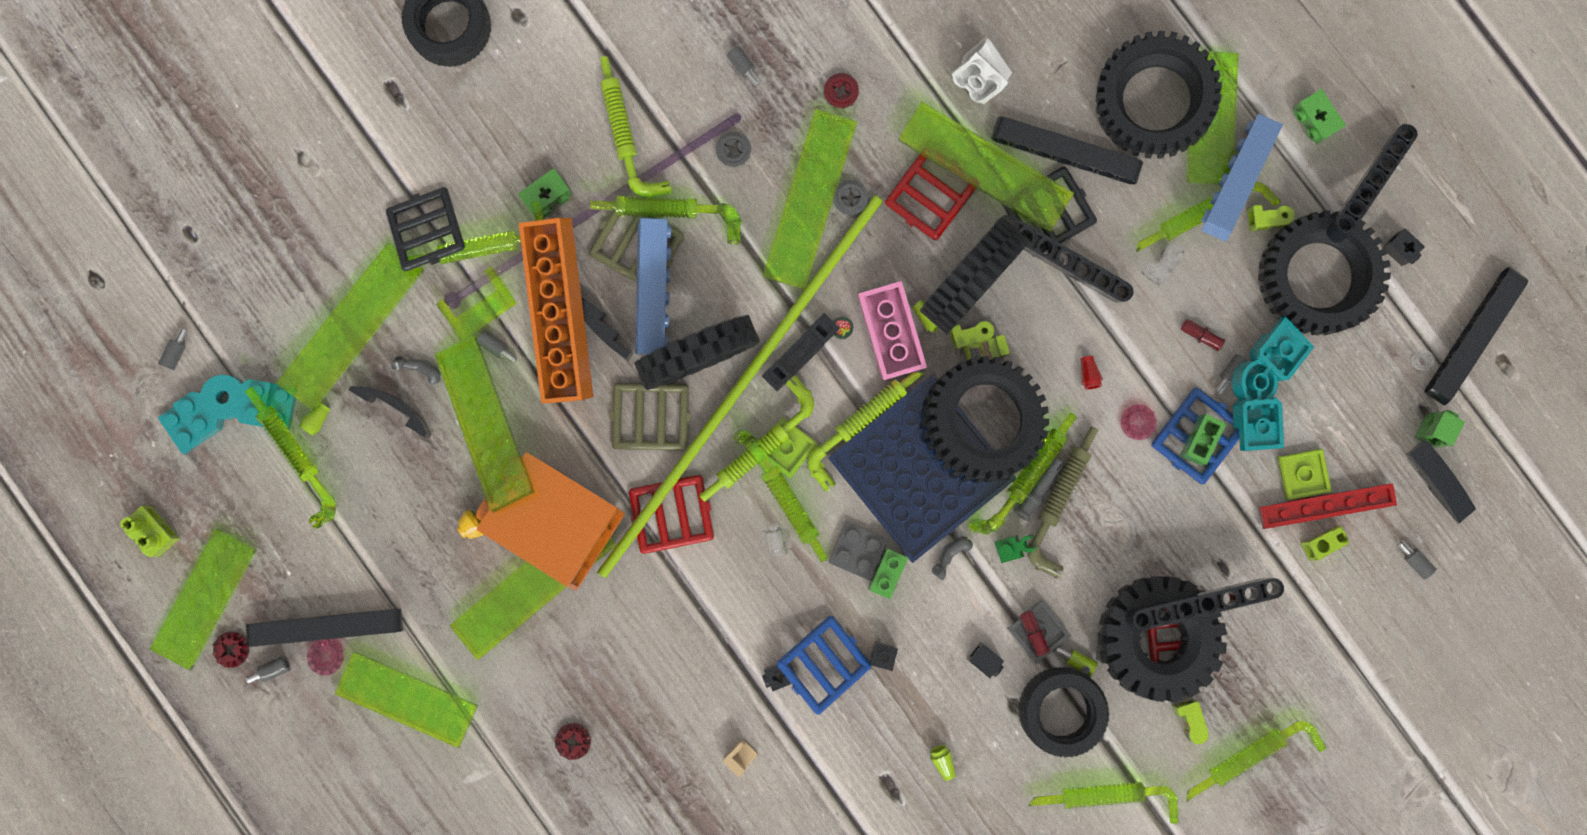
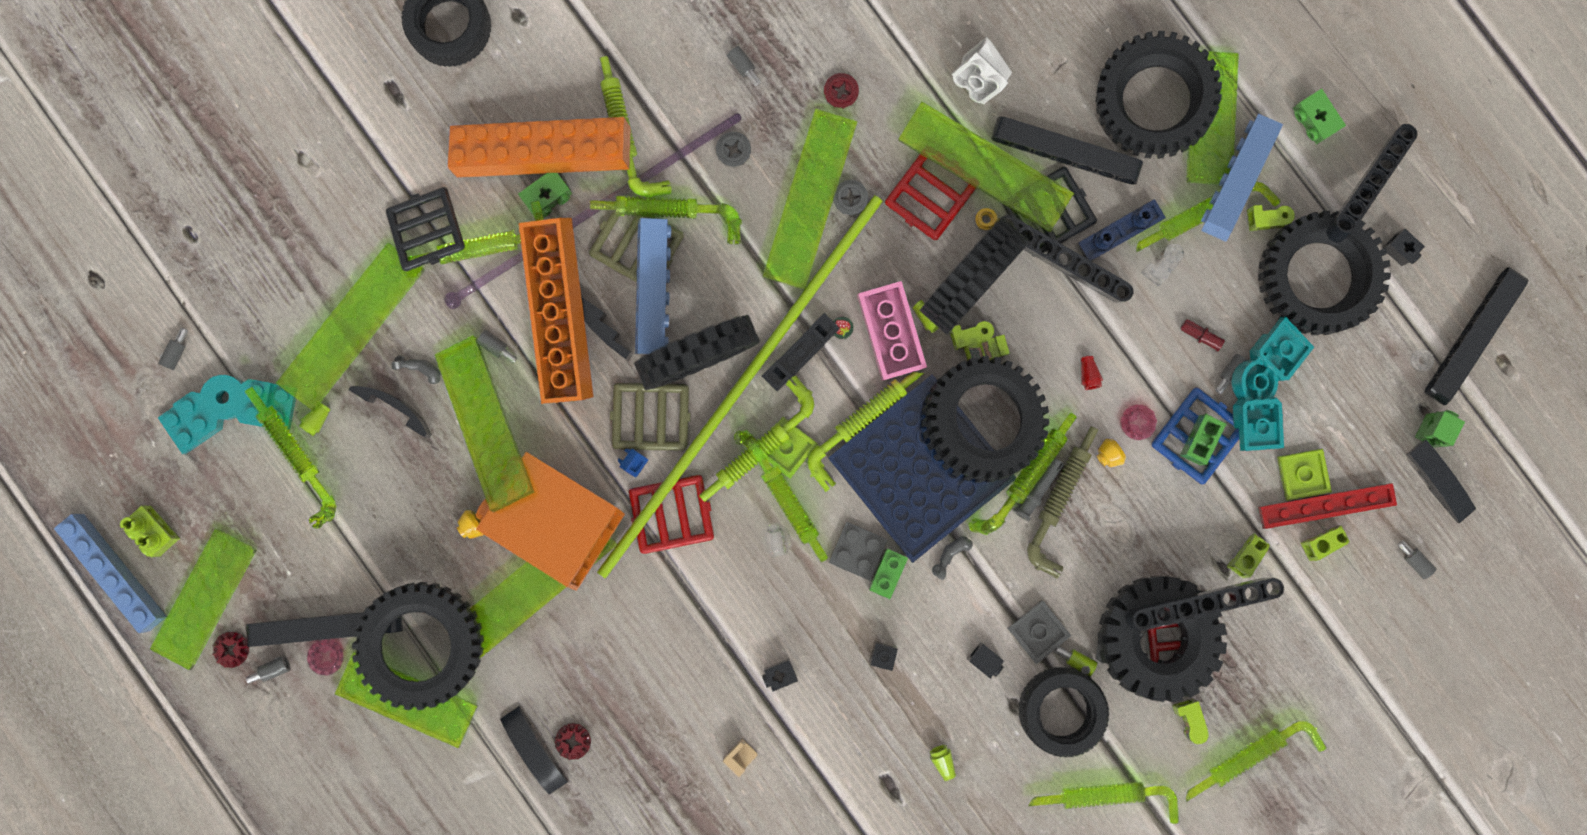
clear neon green plate [436,267,517,341] -> none
blue bar [777,616,871,715] -> none
green plate [995,534,1037,563] -> none
dark red axle [1020,610,1050,656] -> none
none -> medium blue brick [54,514,167,633]
none -> black tyre [352,582,484,710]
none -> orange brick [448,117,631,177]
none -> black slope [500,706,569,795]
none -> blue tile [618,449,649,478]
none -> yellow plate [975,208,998,231]
none -> dark blue plate [1077,199,1166,261]
none -> yellow cone [1097,438,1126,468]
none -> lime leg [1227,533,1270,578]

